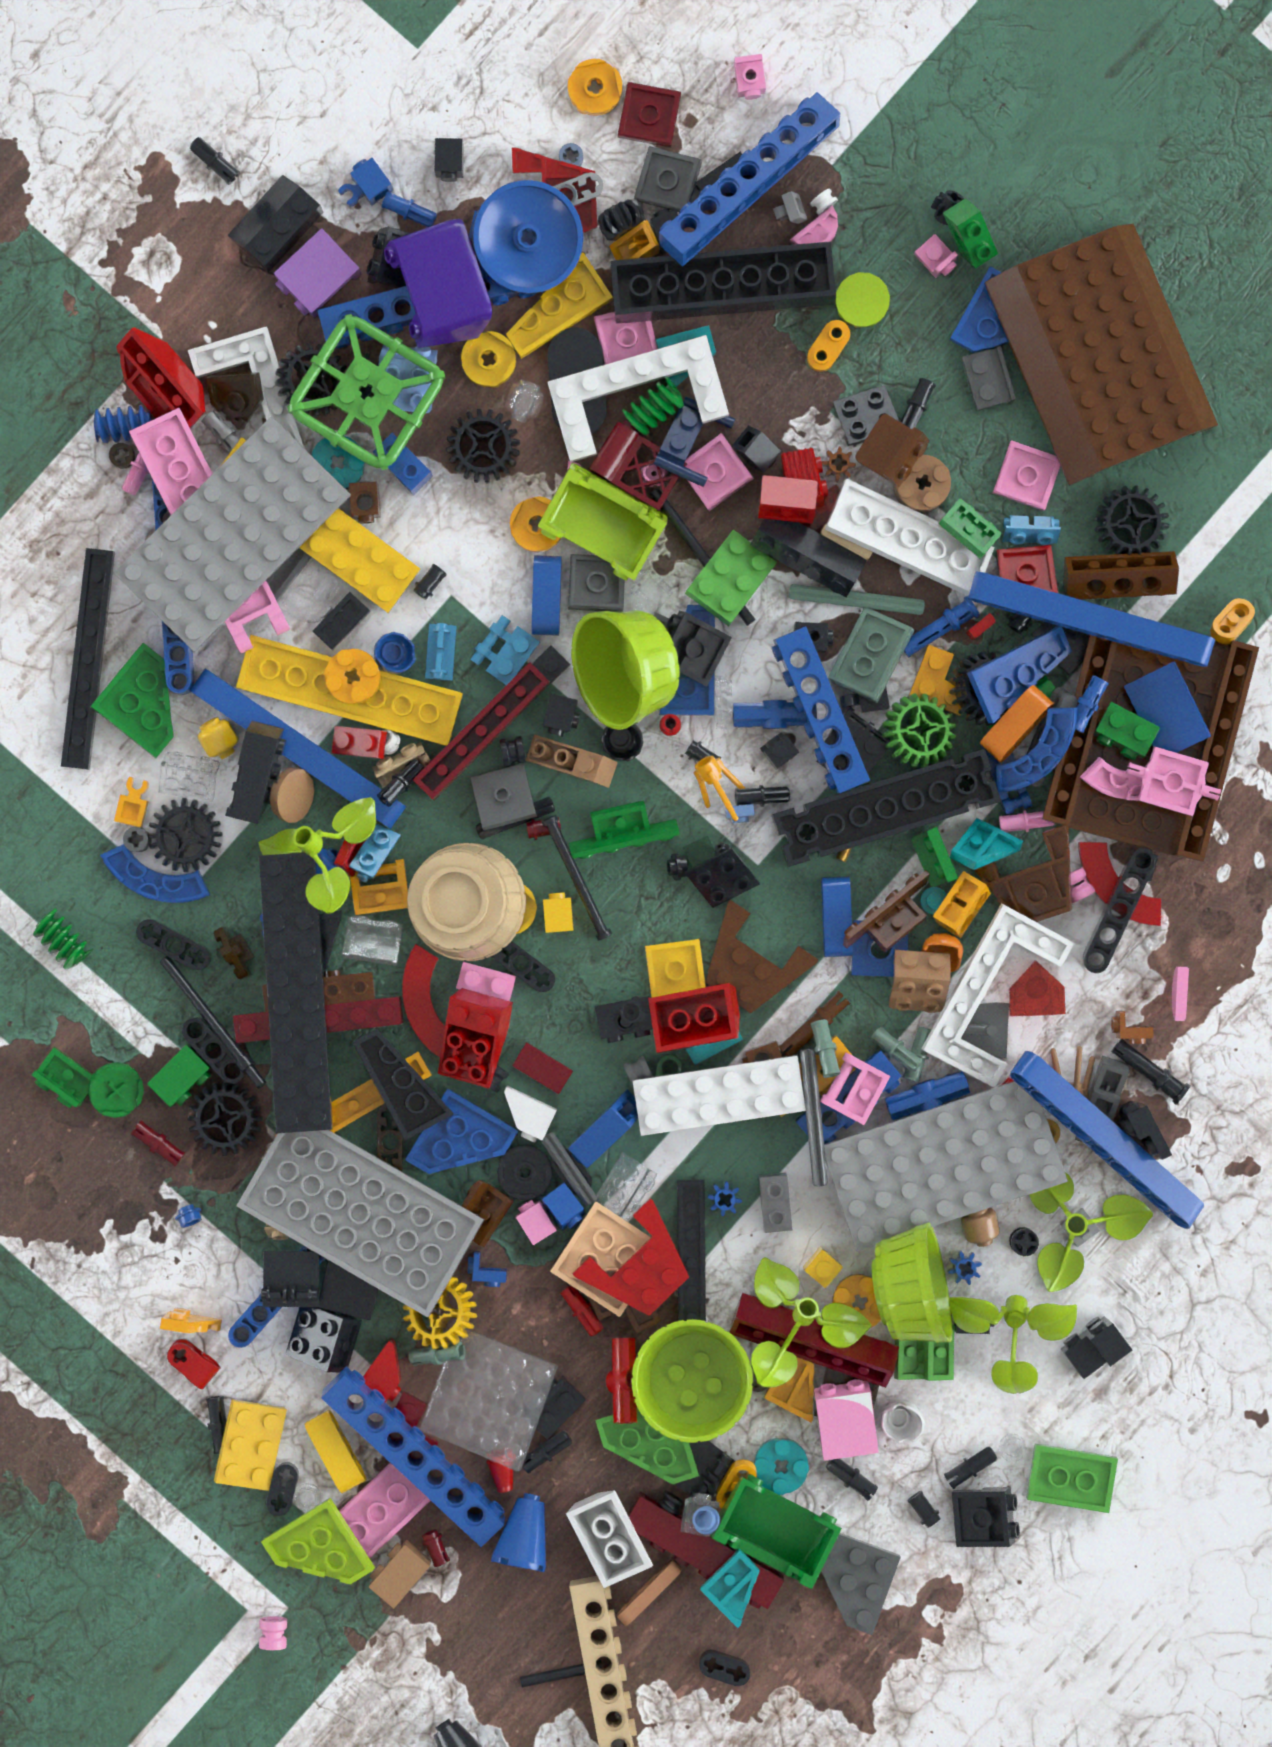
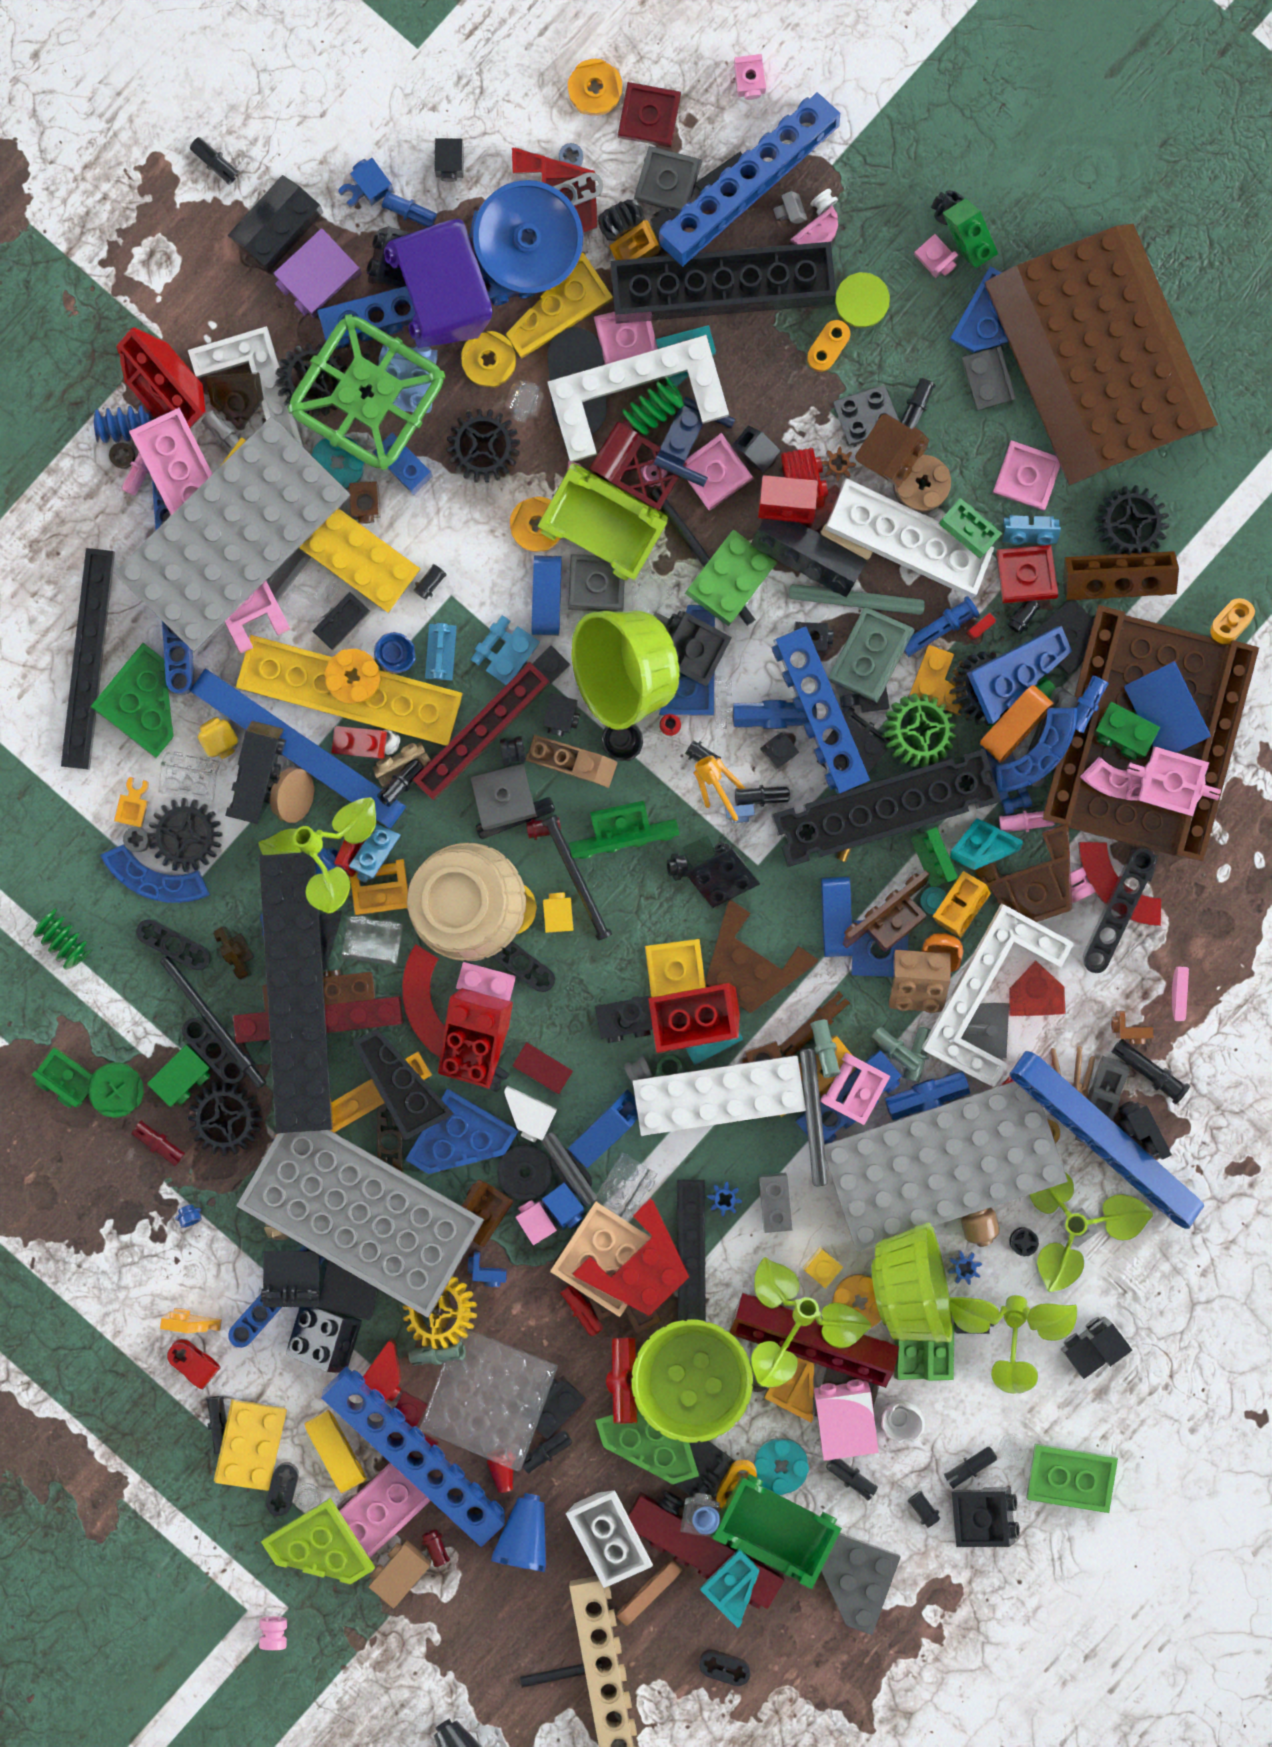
blue beam [968,571,1215,667] -> none

